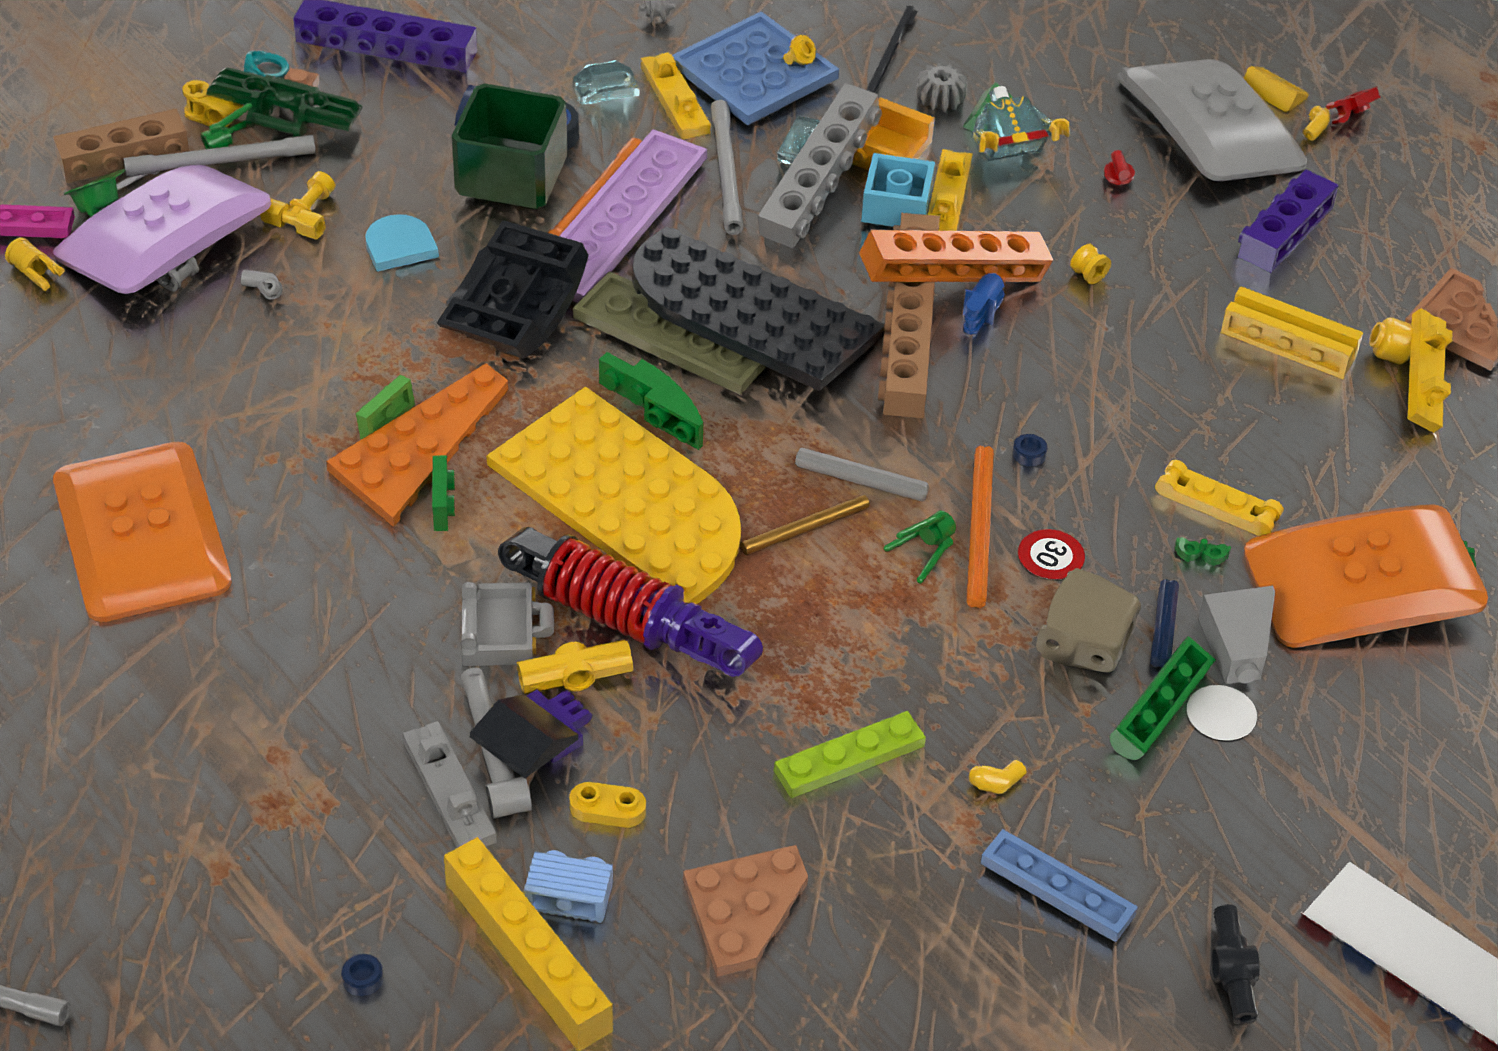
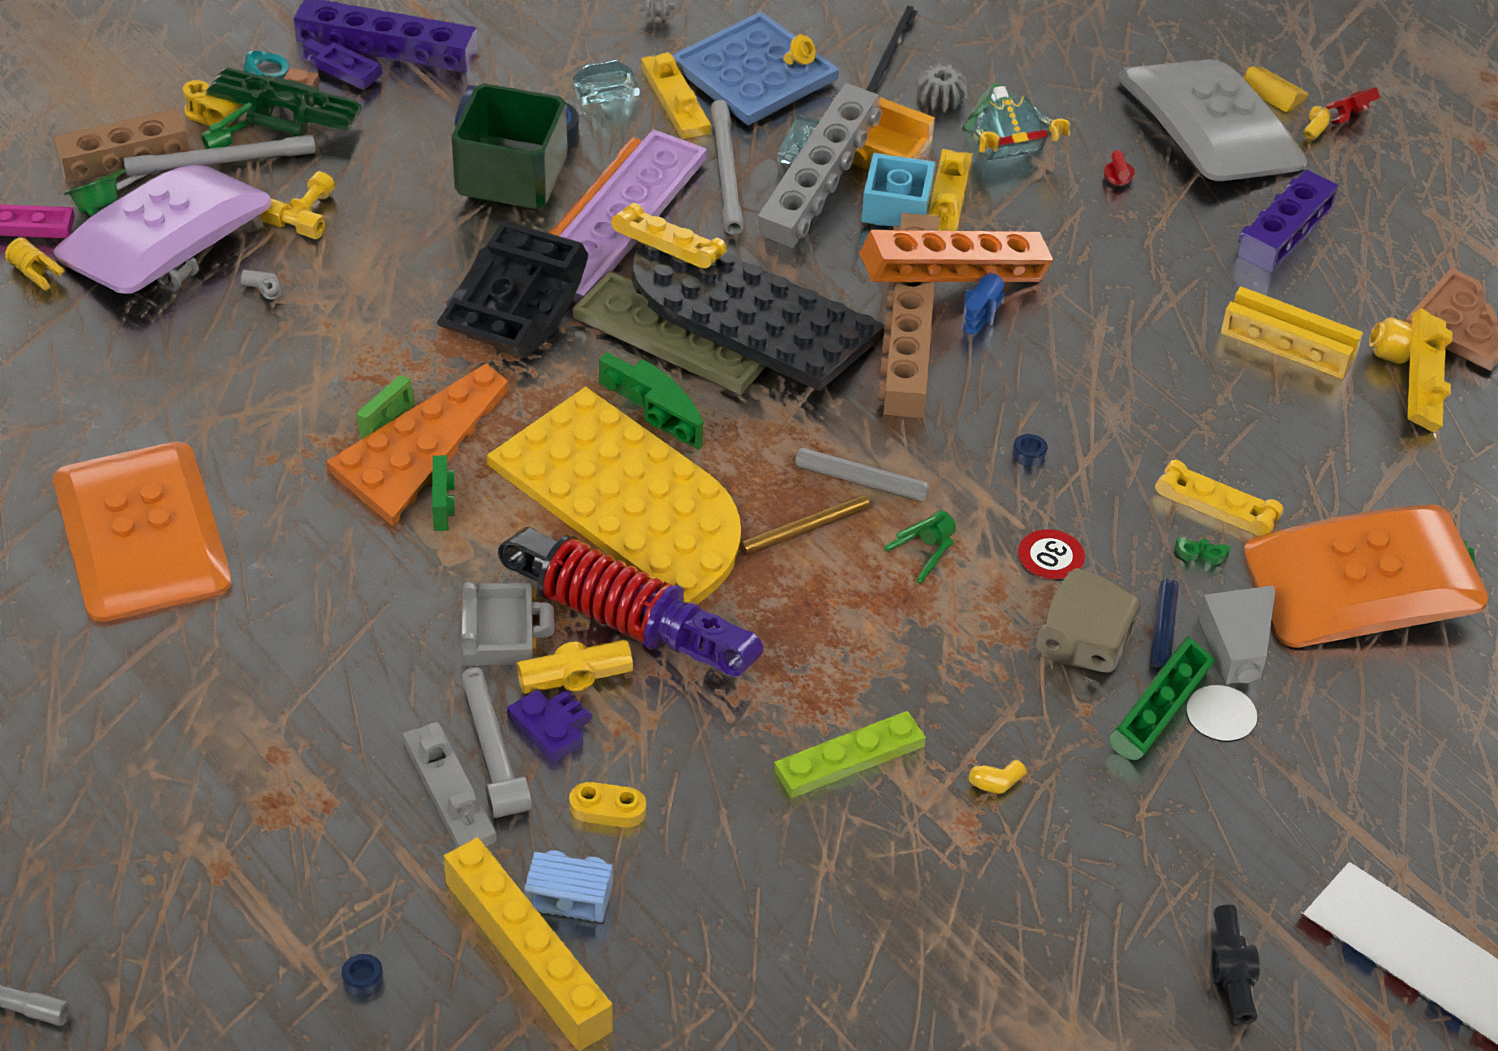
medium azure tile [366,215,439,272] -> none
black slope [470,694,579,778] -> none
nougat plate [683,845,808,977] -> none
orange axle [966,445,994,608] -> none
medium blue plate [980,829,1138,942] -> none
yellow wheel [1070,244,1111,284] -> none
none -> dark purple hinge [302,39,382,90]
none -> yellow plate [611,203,727,269]

